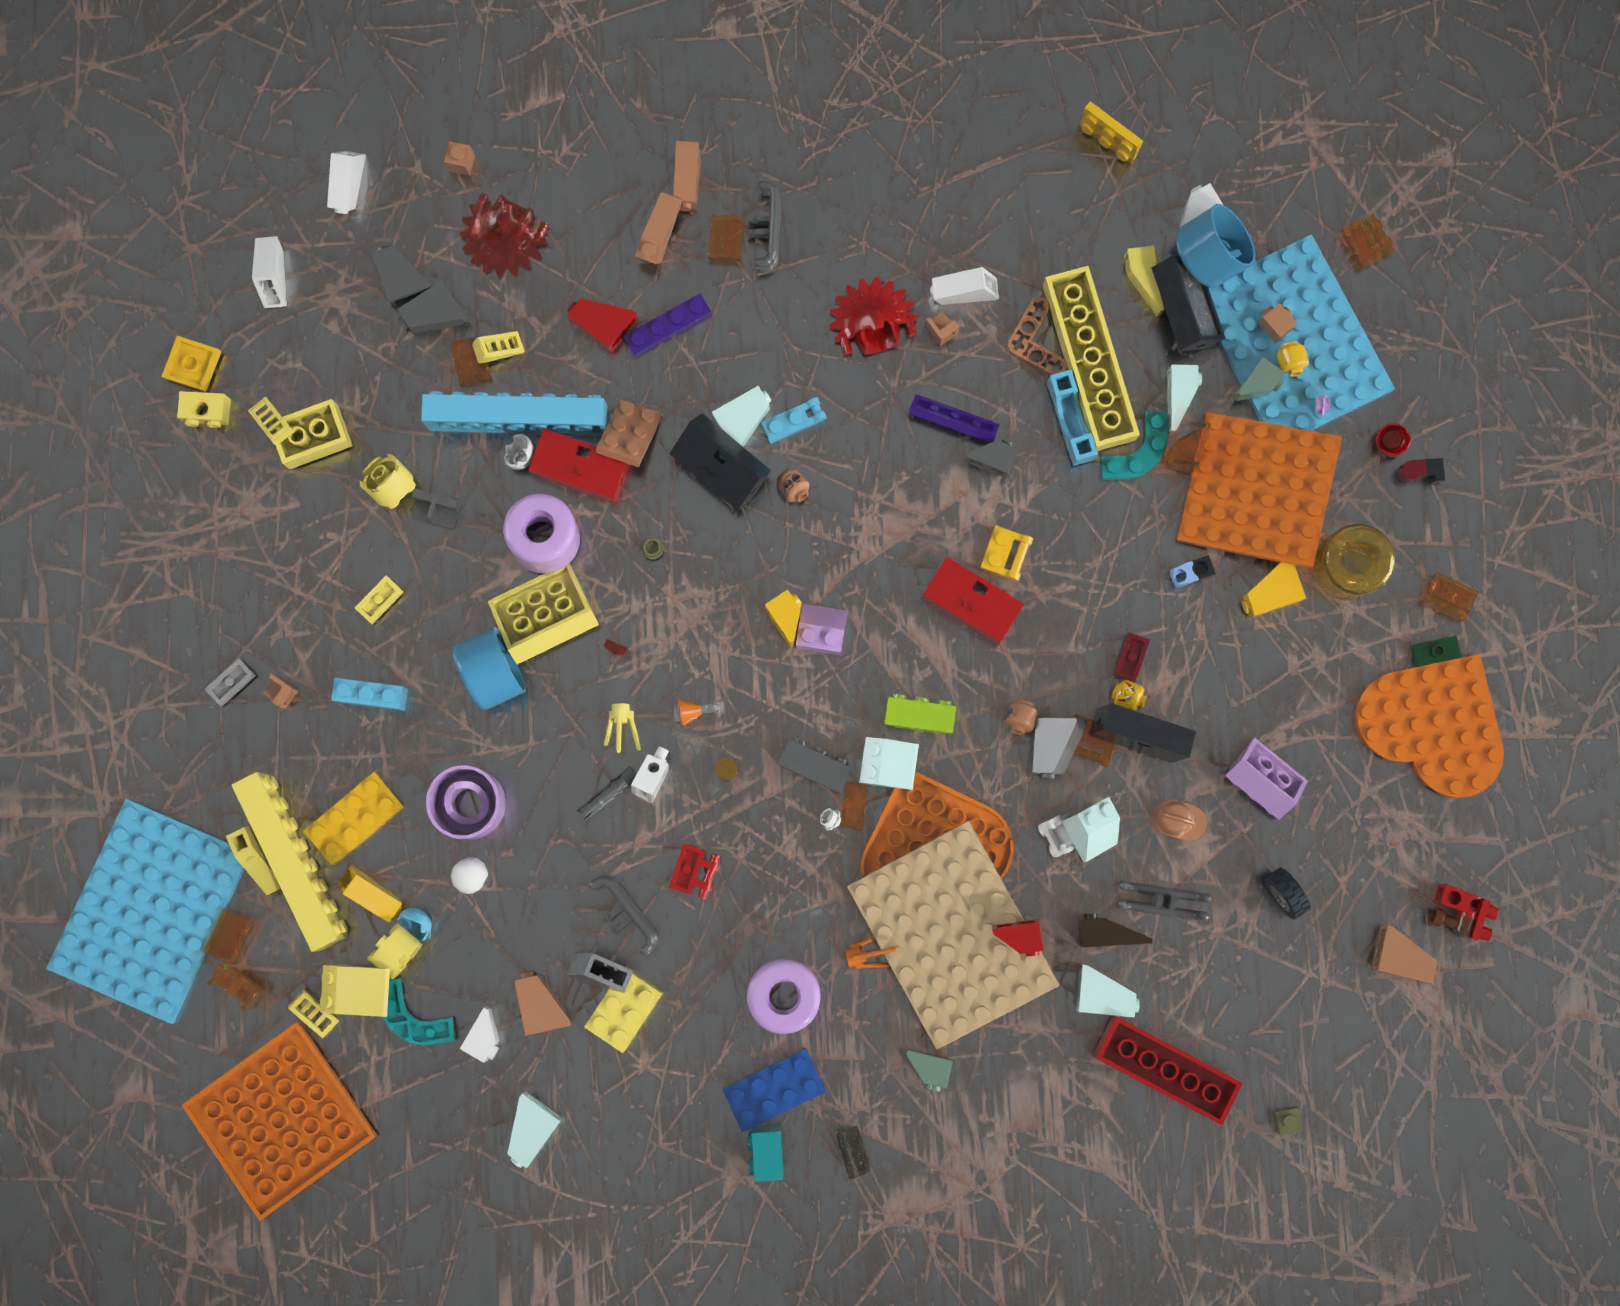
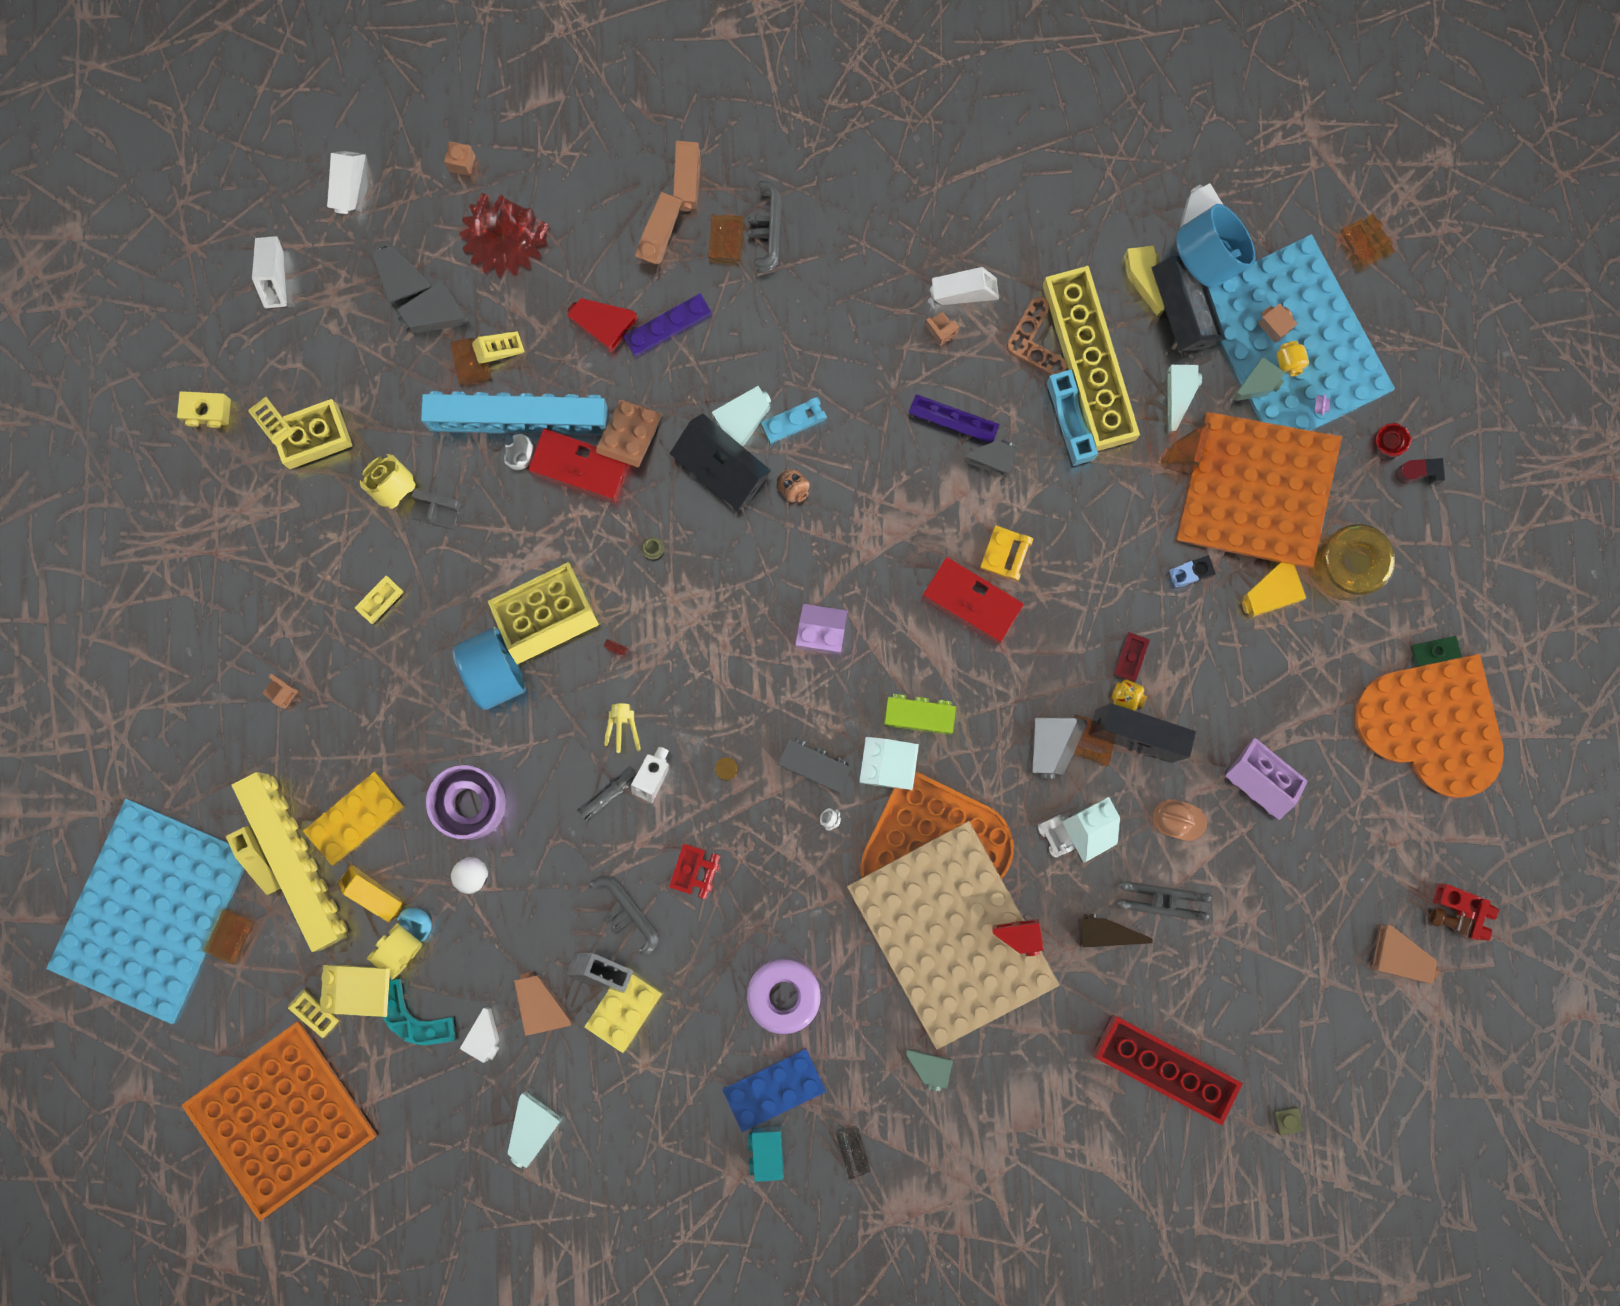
yellow plate [161,336,221,393] -> none
light grey plate [205,658,256,706] -> none
clear orange window [207,962,264,1011] -> none
medium azure brick [331,678,408,711] -> none
lavender piece [503,493,580,573] -> none
piece [673,698,725,726] -> none
yellow slope [765,589,802,648] -> none
red piece [830,277,917,355] -> none
clear orange plate [840,781,868,830] -> none
orange plant [845,935,898,970] -> none
nougat head [1006,700,1038,736] -> none
light aqua slope [1076,964,1140,1018] -> none
yellow plate [1079,101,1143,164] -> none
teal plate [1101,412,1168,480] -> none
black wheel [1264,867,1311,920] -> none
clear orange plate [1422,572,1479,622] -> none

